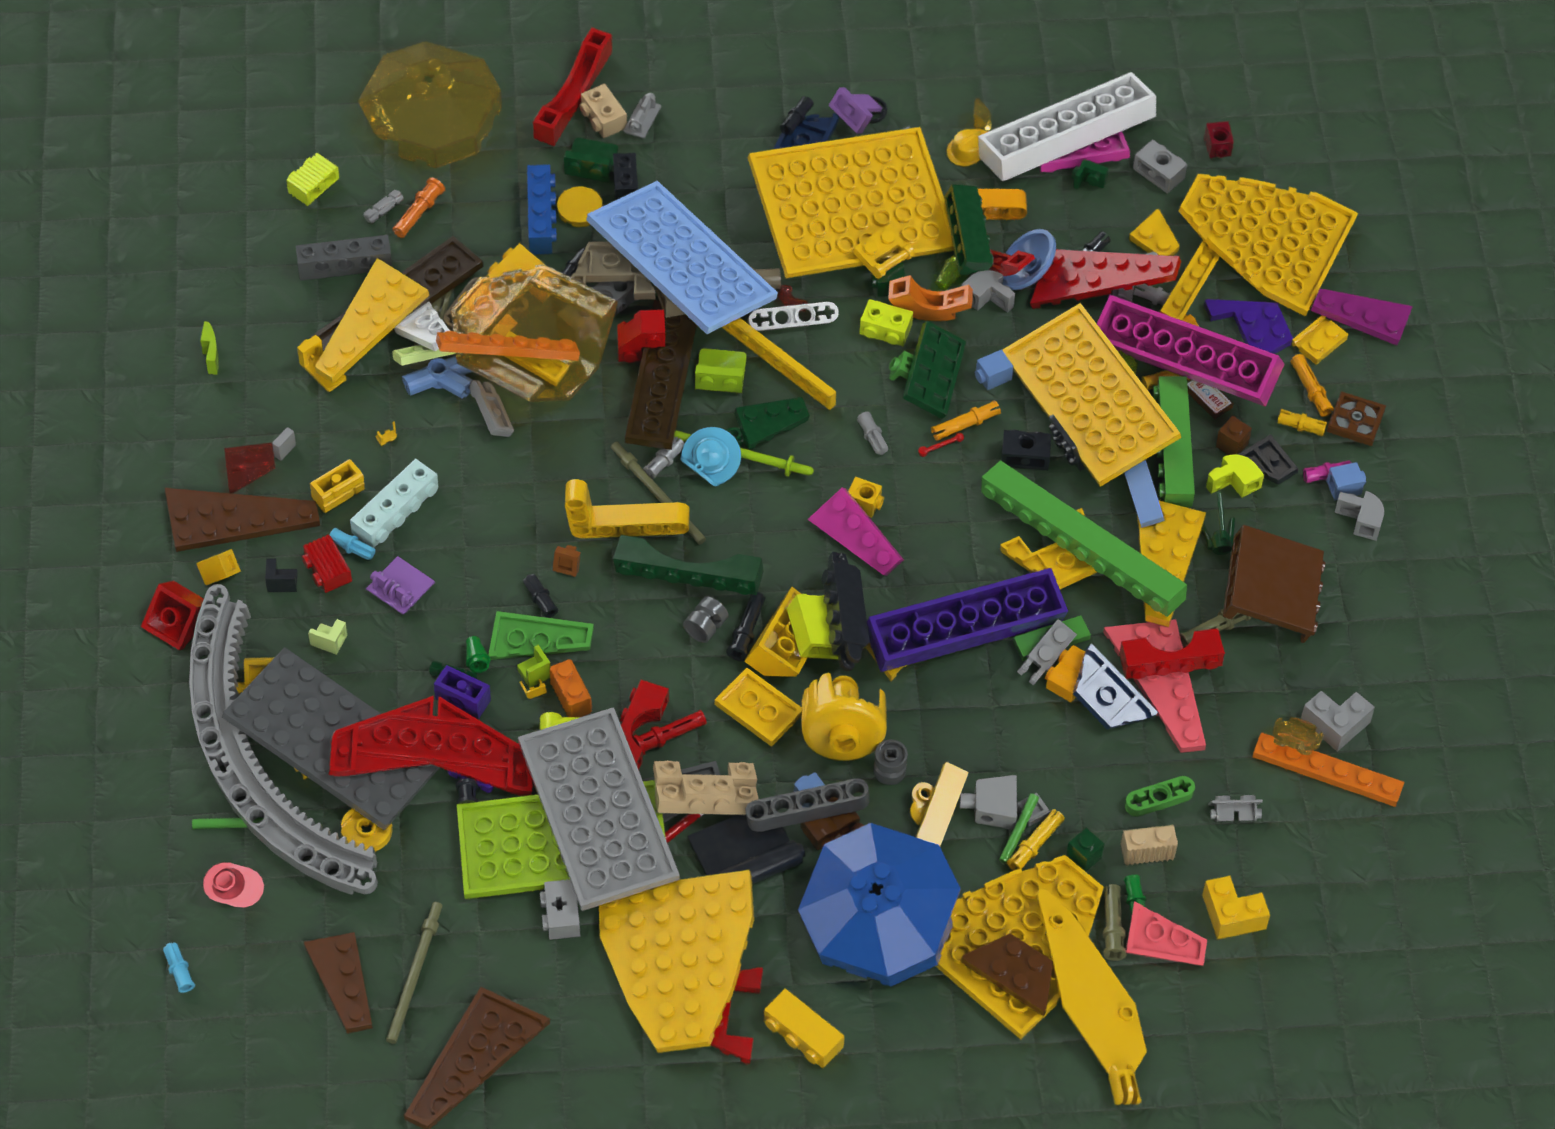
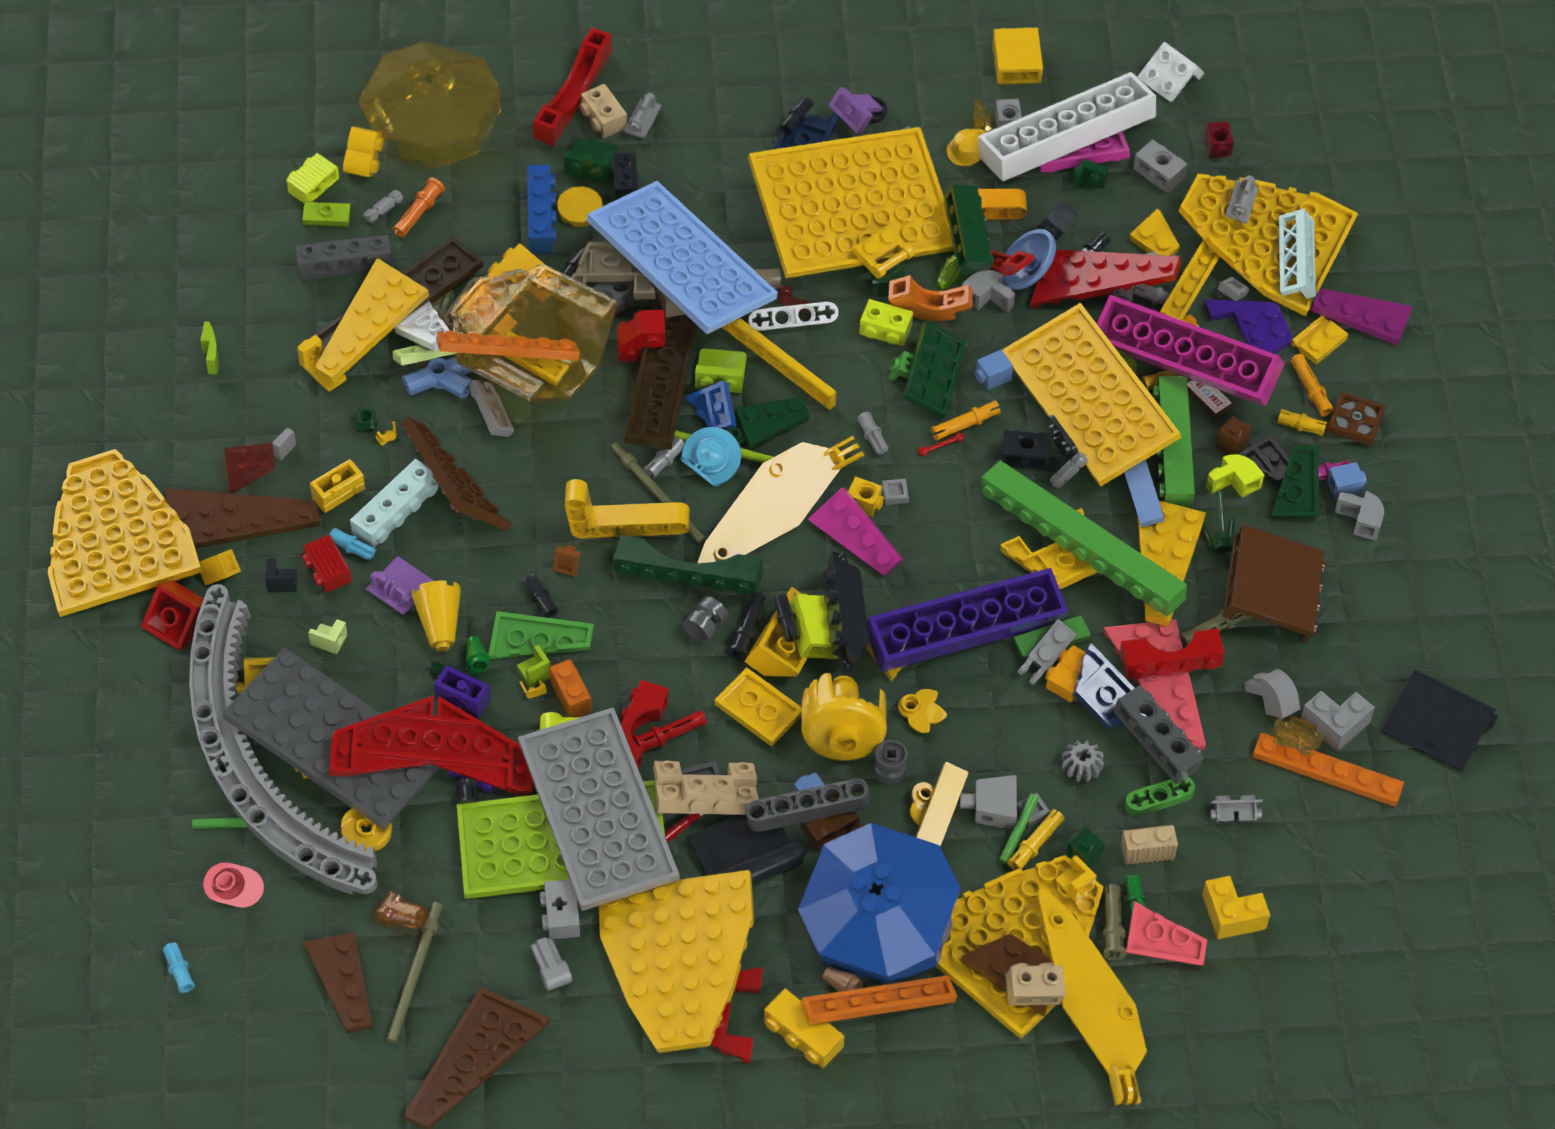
none -> yellow wing [48,449,202,617]
none -> lime plate [302,202,351,227]
none -> yellow brick [343,126,384,177]
none -> dark green plate [353,408,378,432]
none -> clear orange piece [374,891,428,929]
none -> reddish brown wing [402,416,512,531]
none -> yellow cone [412,580,461,652]
none -> light grey piece [531,937,572,991]
none -> blue wing [686,381,736,430]
none -> wing [697,436,864,563]
none -> black axle [773,594,801,642]
none -> orange plate [801,975,957,1025]
none -> medium nougat cone [823,966,863,992]
none -> light grey tile [882,479,909,505]
none -> yellow plate [898,689,947,733]
none -> yellow brick [992,28,1043,84]
none -> light grey brick [995,99,1022,128]
none -> tan brick [1006,963,1065,1005]
none -> black brick [1035,200,1078,241]
none -> light grey axle [1050,452,1088,489]
none -> yellow panel [1056,855,1097,902]
none -> light grey gear [1061,739,1104,783]
none -> dark grey brick [1113,685,1204,785]
none -> white bracket [1138,42,1204,102]
none -> light grey tile [1218,277,1249,301]
none -> light grey hinge [1225,176,1258,224]
none -> light grey brick [1244,669,1301,719]
none -> dark green wing [1271,445,1320,518]
none -> light aqua fence [1279,209,1316,299]
none -> black door [1381,669,1498,772]

